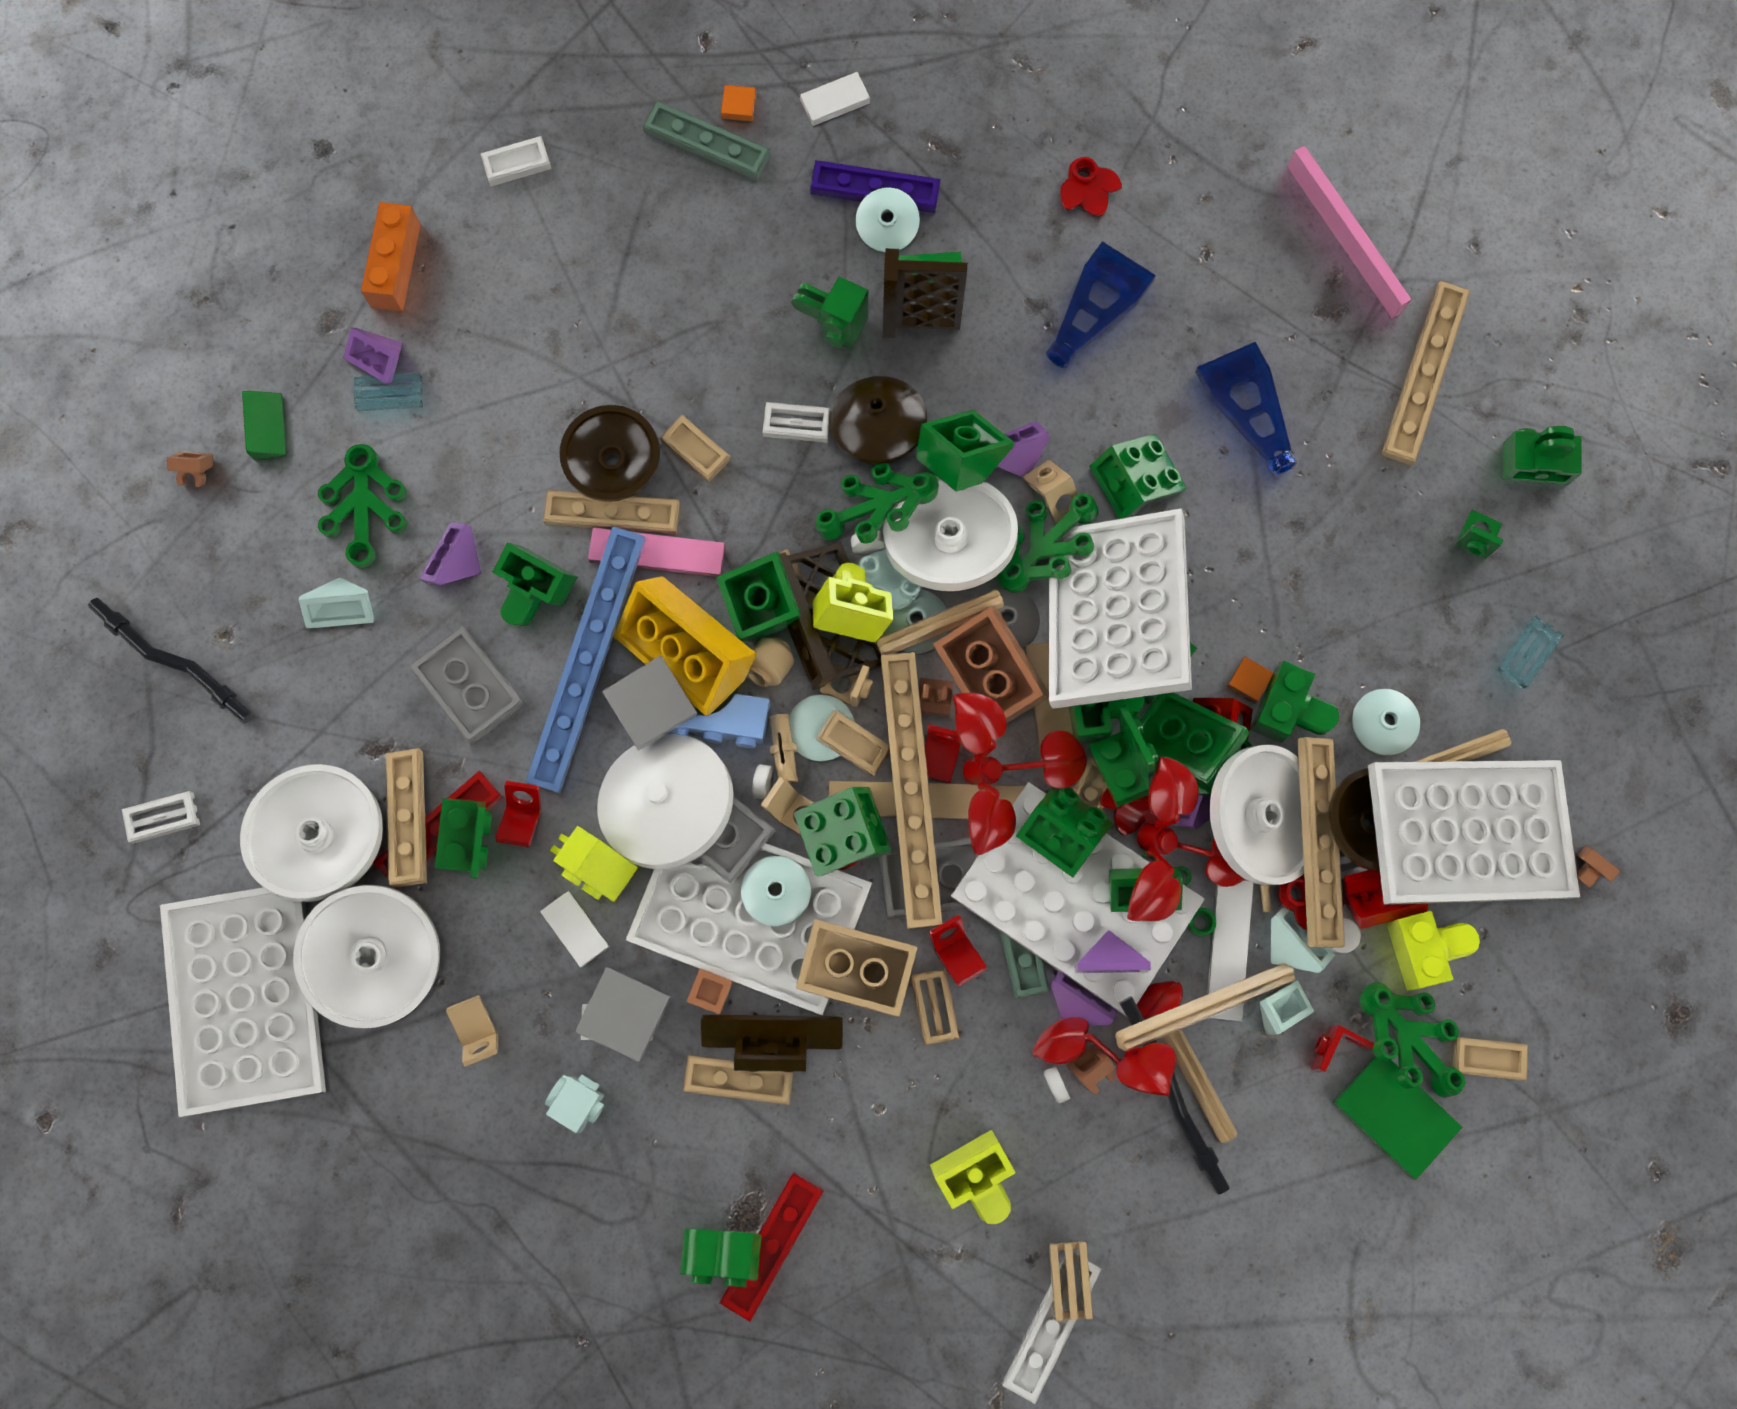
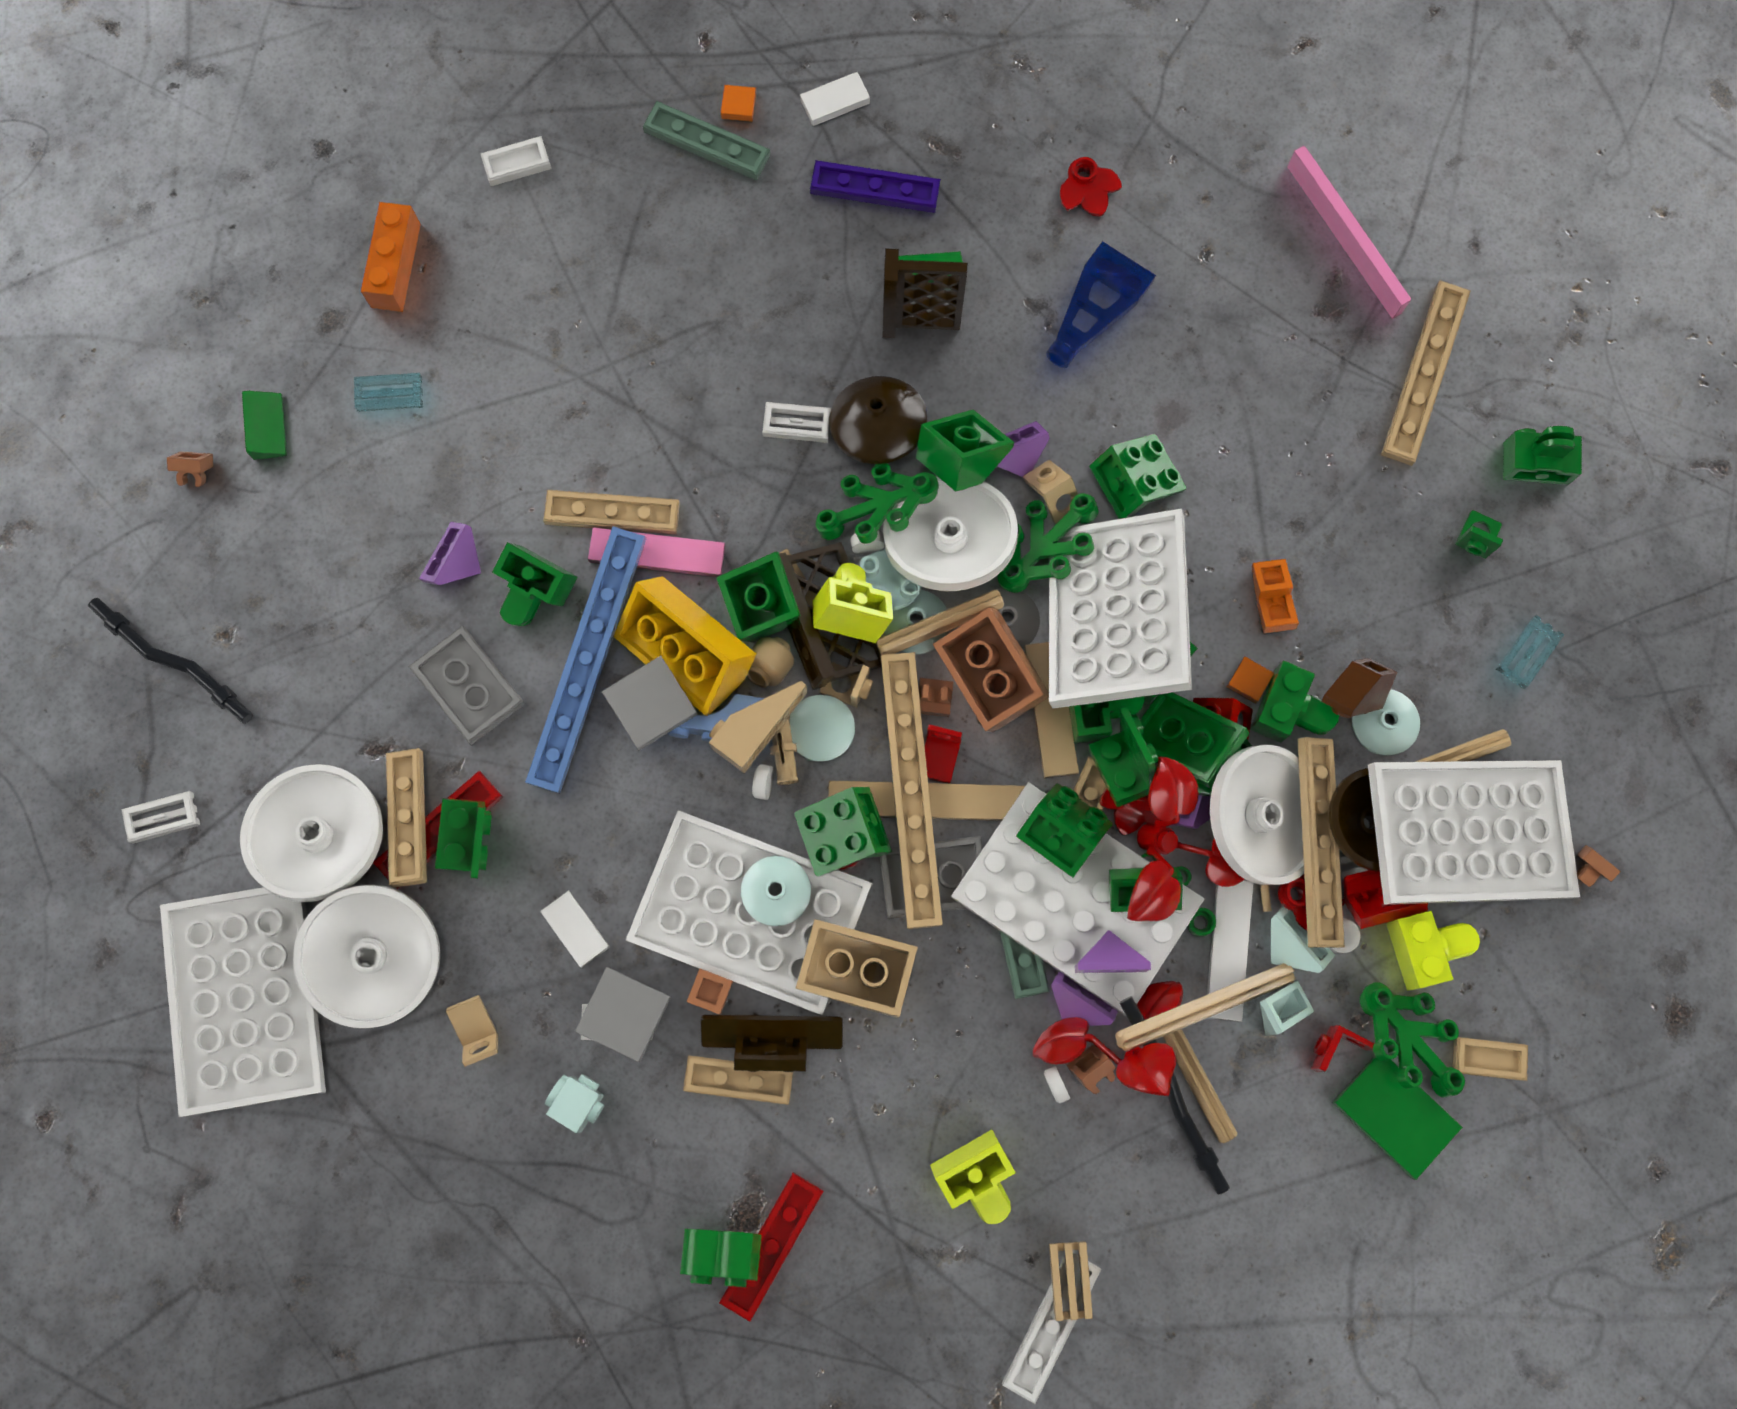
light aqua slope [298,577,375,629] -> none
green plant [318,444,407,569] -> none
medium lavender slope [343,327,402,384] -> none
red bracket [495,780,542,848] -> none
neon yellow brick [549,826,638,902] -> none
dark brown dish [559,405,660,502] -> none
white dish [597,734,733,869] -> none
tan tile [660,415,731,483] -> none
light grey tile [697,796,776,885] -> none
tan bracket [761,777,814,836] -> none
green brick [791,276,869,350] -> none
tan tile [816,710,890,776] -> none
light aqua dish [856,188,920,253] -> none
tan tile [911,969,960,1045] -> none
red bracket [929,915,987,986] -> none
red plant [953,693,1087,855] -> none
clear blue plate [1195,342,1297,476] -> none
none -> tan slope [709,681,808,774]
none -> orange slope [1252,559,1299,634]
none -> reddish brown slope [1321,658,1398,718]

